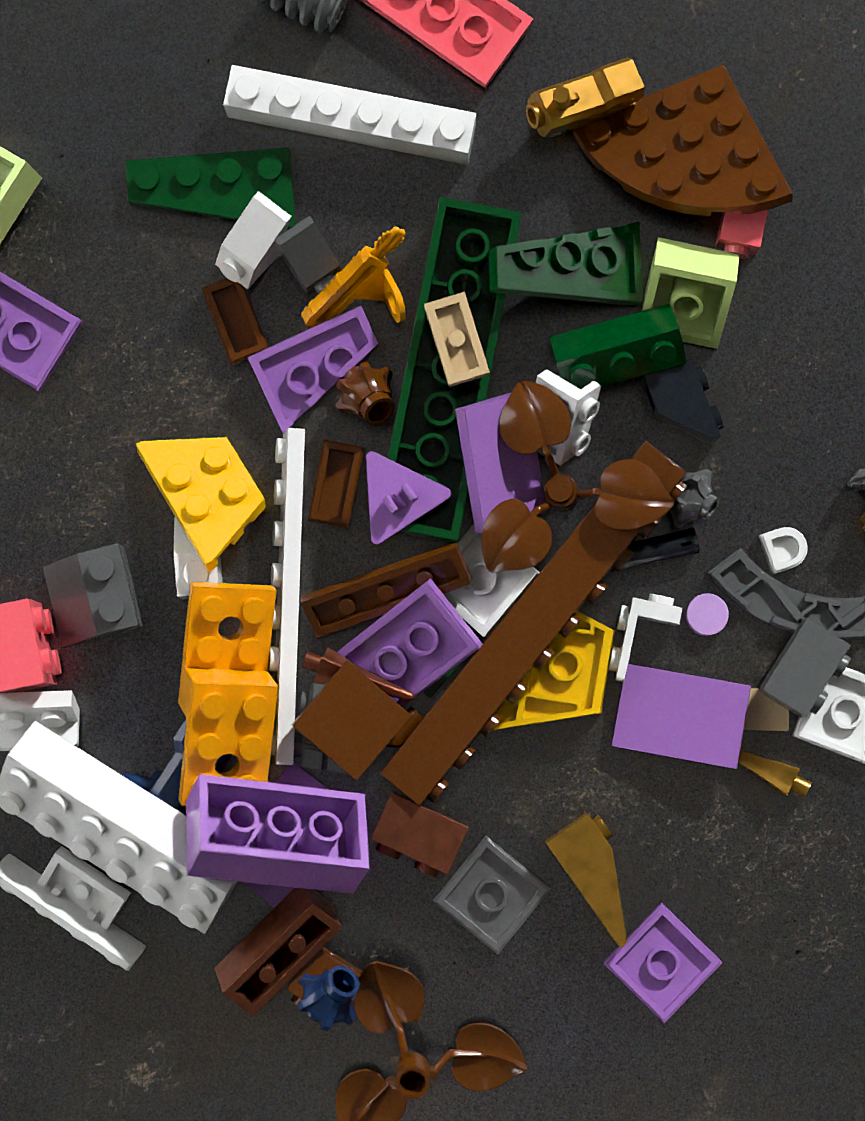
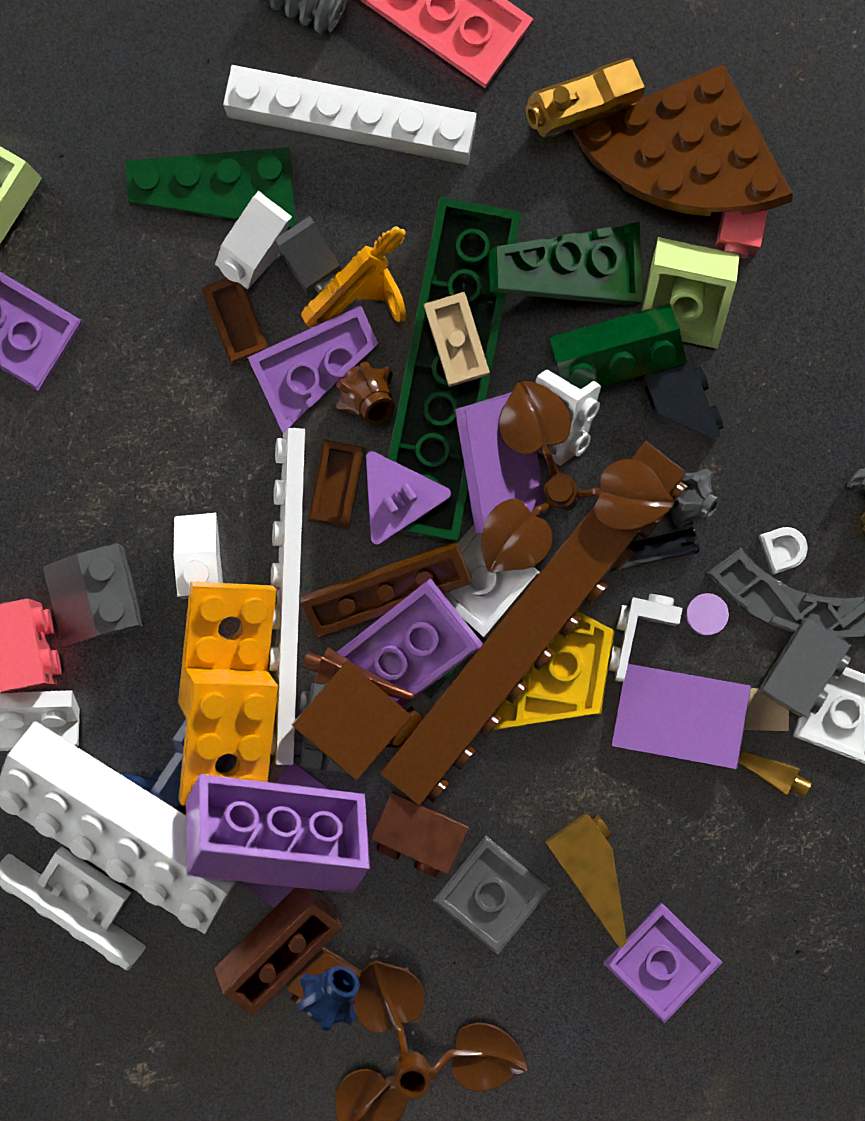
yellow wing [136,437,266,572] -> none

